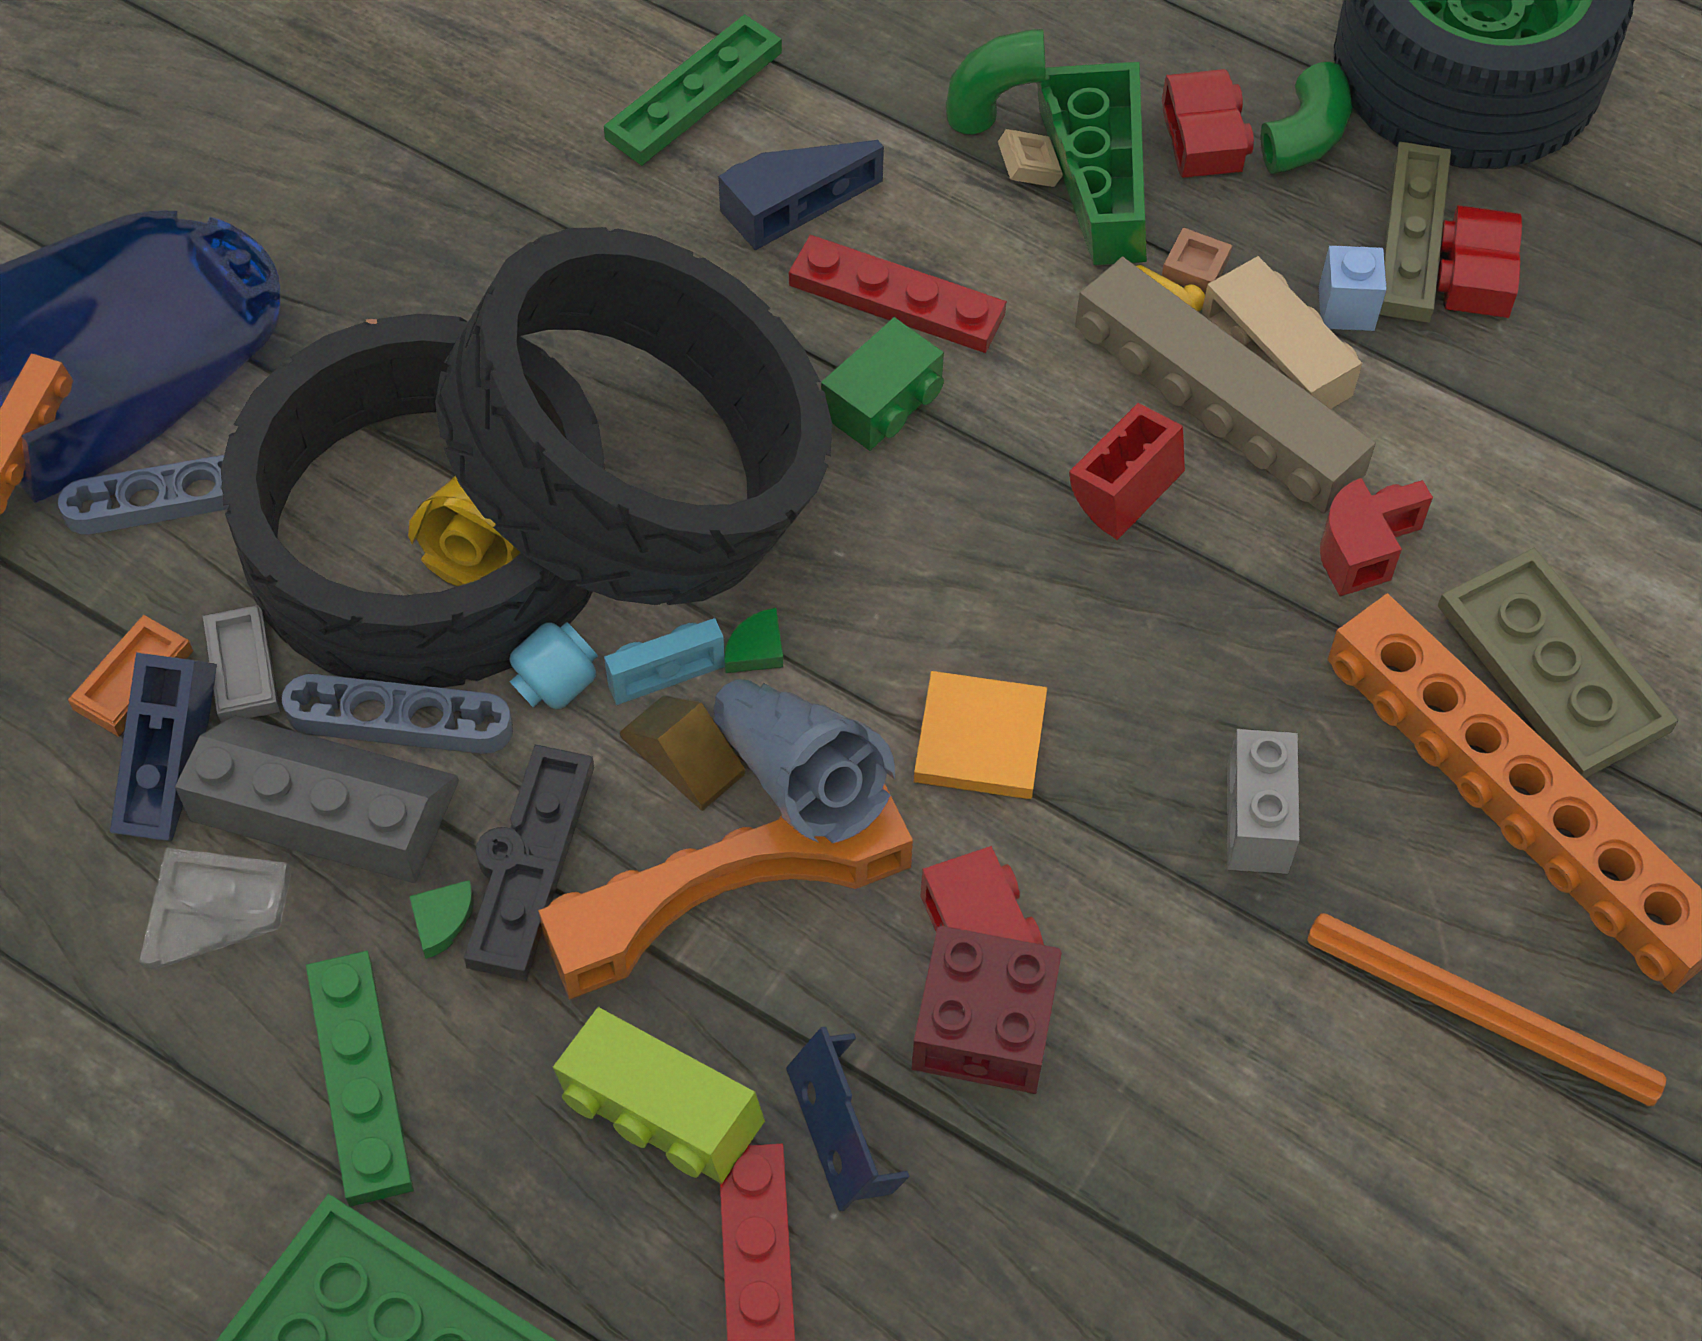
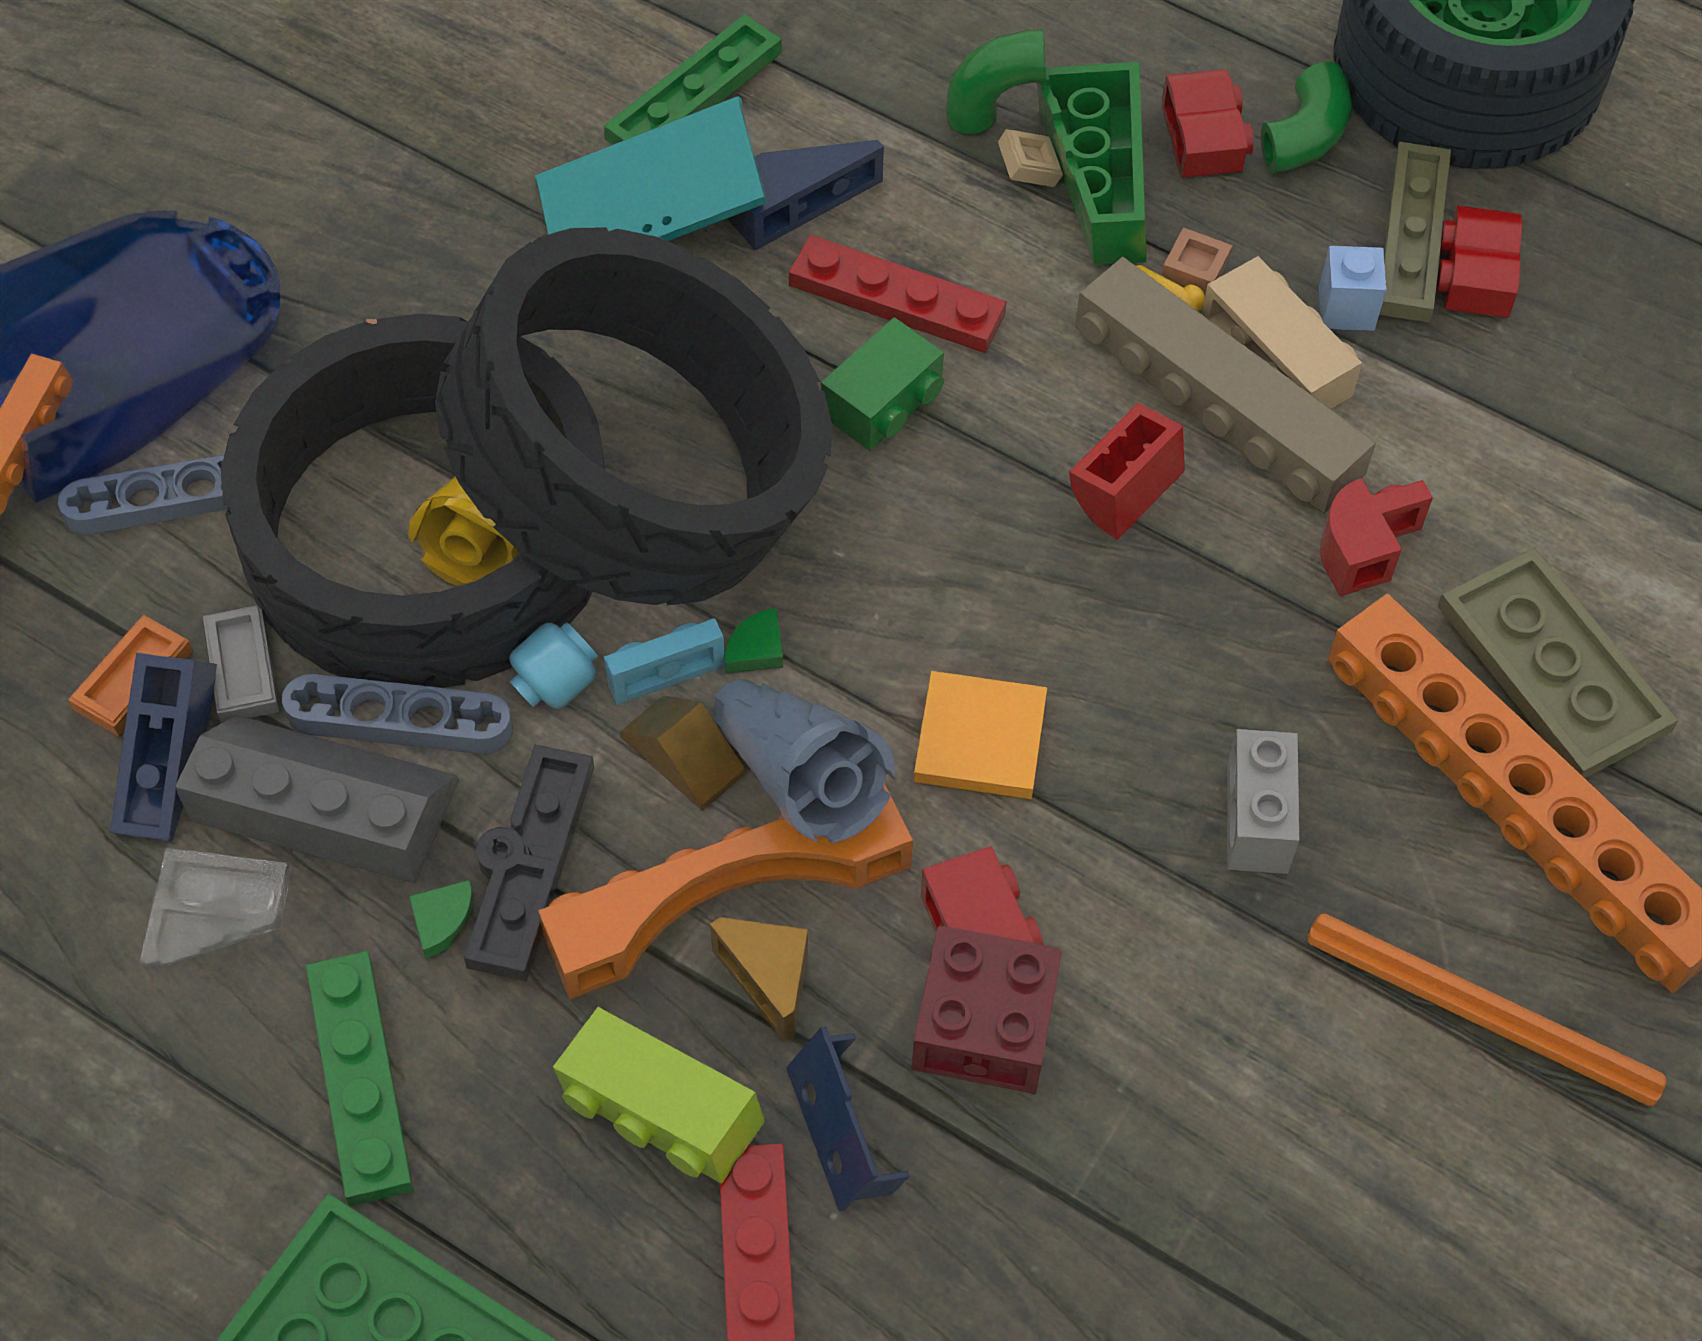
none -> teal container [535,96,767,241]
none -> pearl gold slope [710,917,808,1043]

